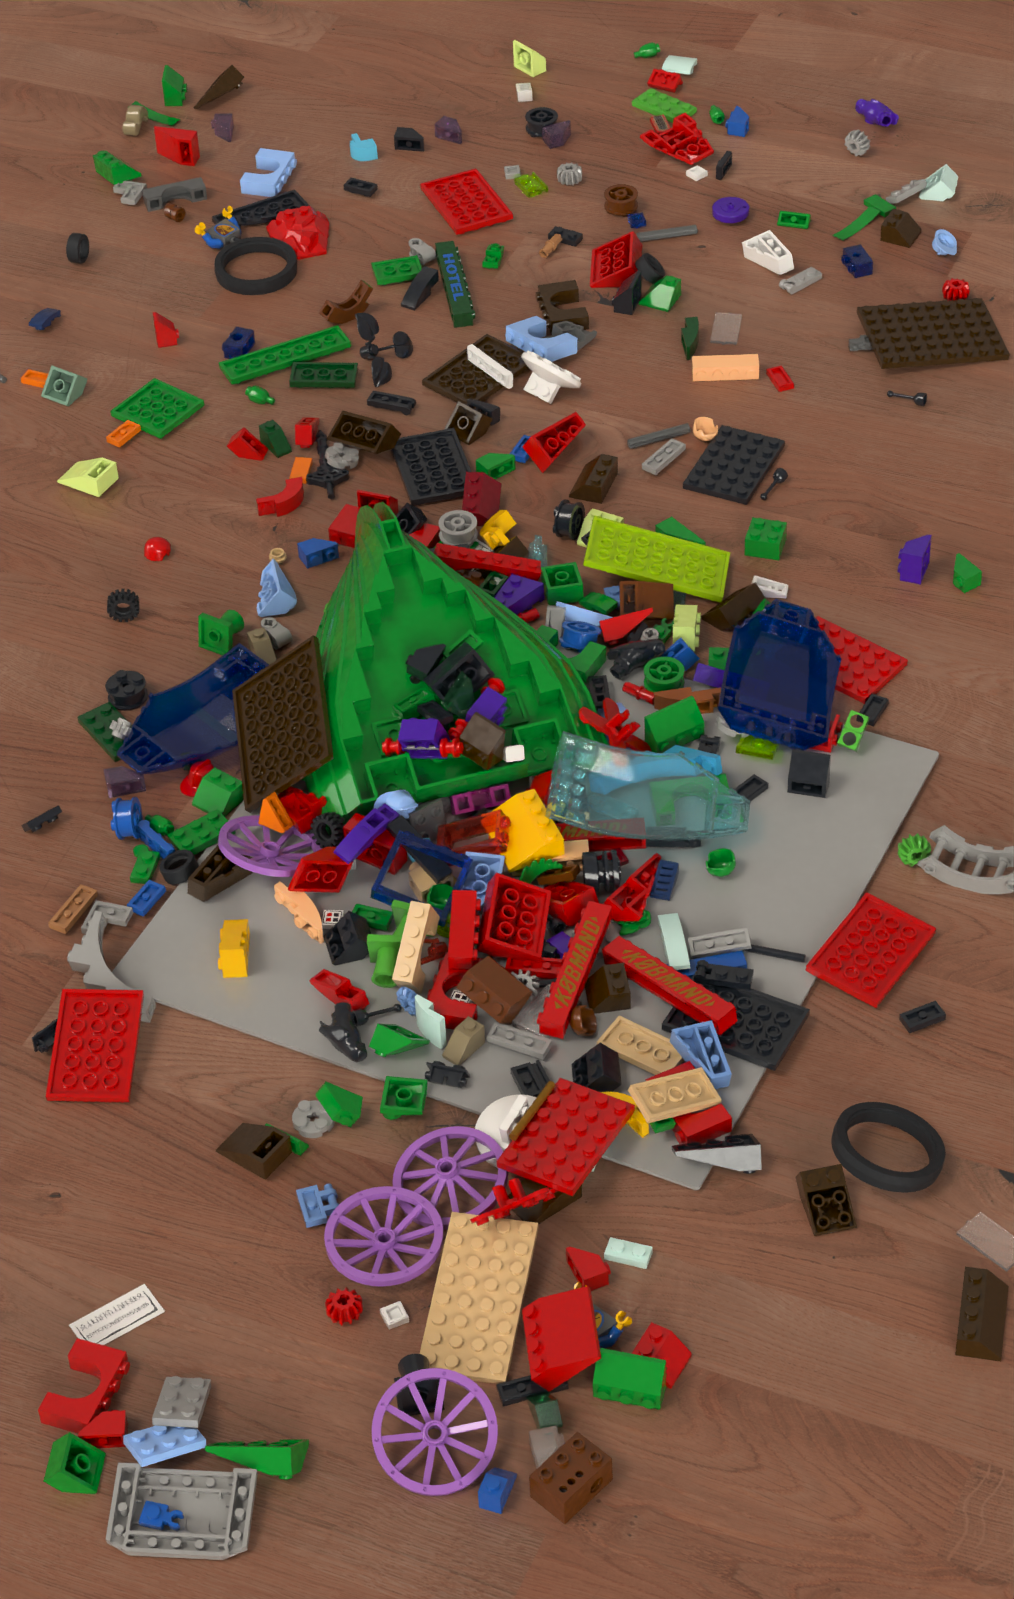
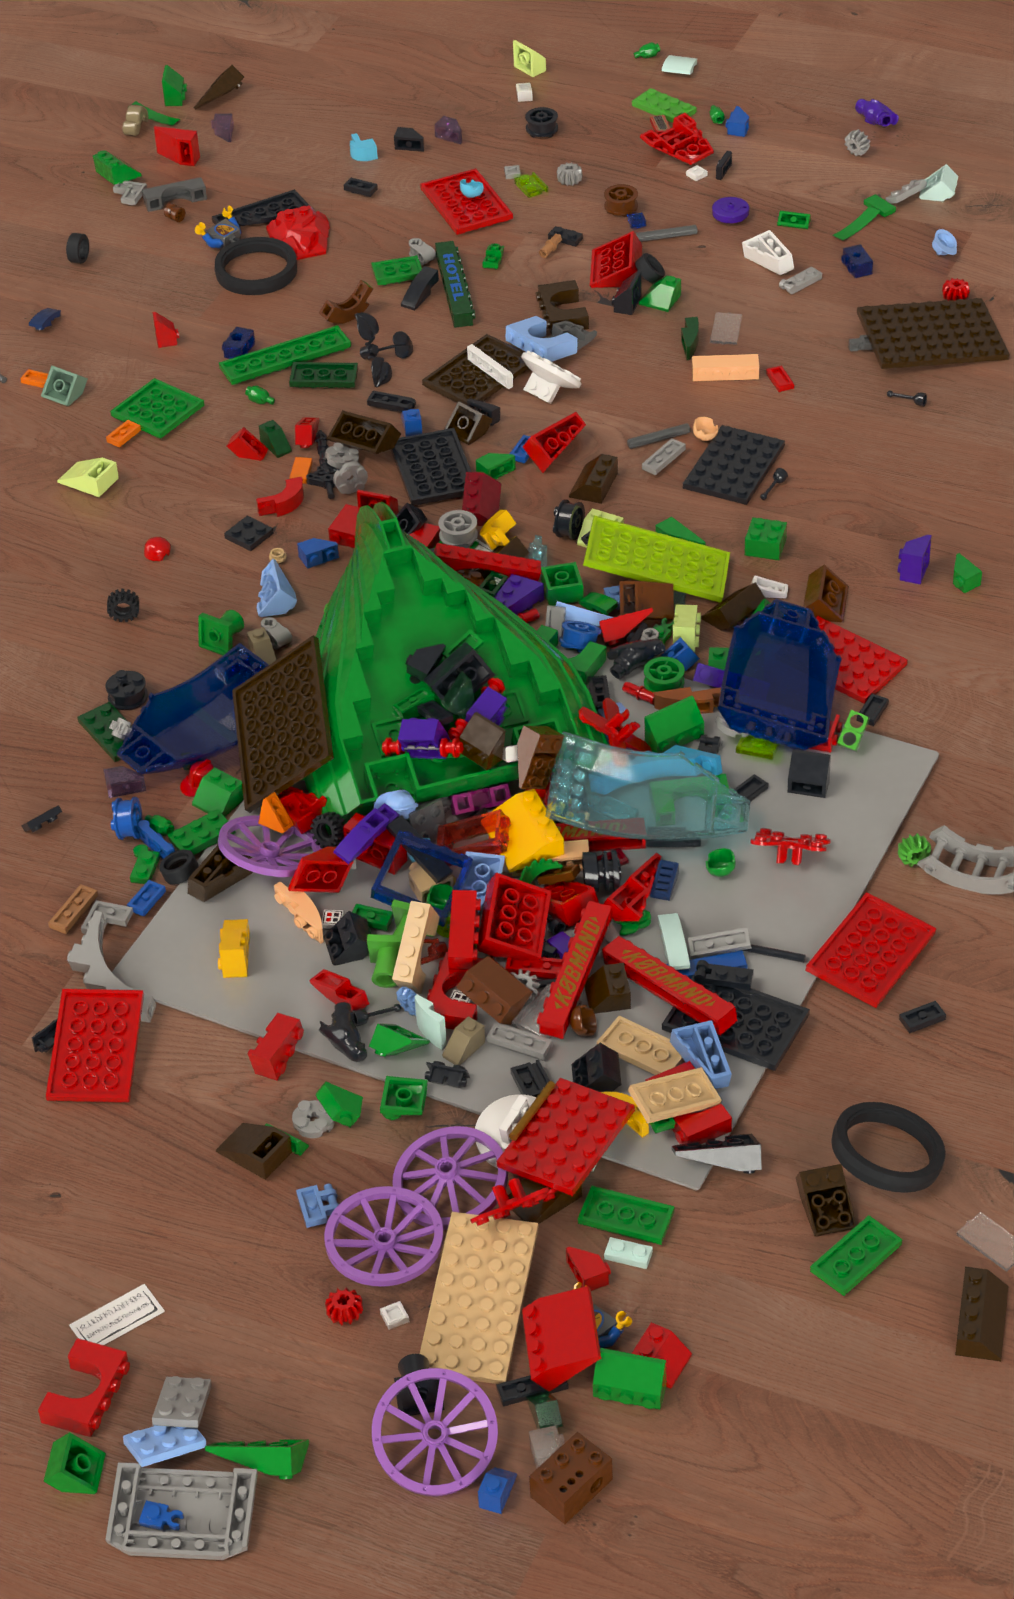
red slope [78,1410,128,1449] -> none
light blue arch [240,148,297,197] -> none
slope [542,120,571,149] -> none
red bracket [647,69,683,93] -> none
dark brown slope [880,209,922,248] -> none
none -> black plate [224,515,274,551]
none -> red wedge [247,1013,304,1081]
none -> light grey plate [333,461,368,494]
none -> blue slope [401,409,422,437]
none -> medium azure hair [460,179,484,198]
none -> reddish brown slope [517,726,564,789]
none -> green plate [578,1186,675,1245]
none -> red piece [750,828,831,865]
none -> reddish brown slope [803,564,849,623]
none -> green plate [810,1215,902,1296]

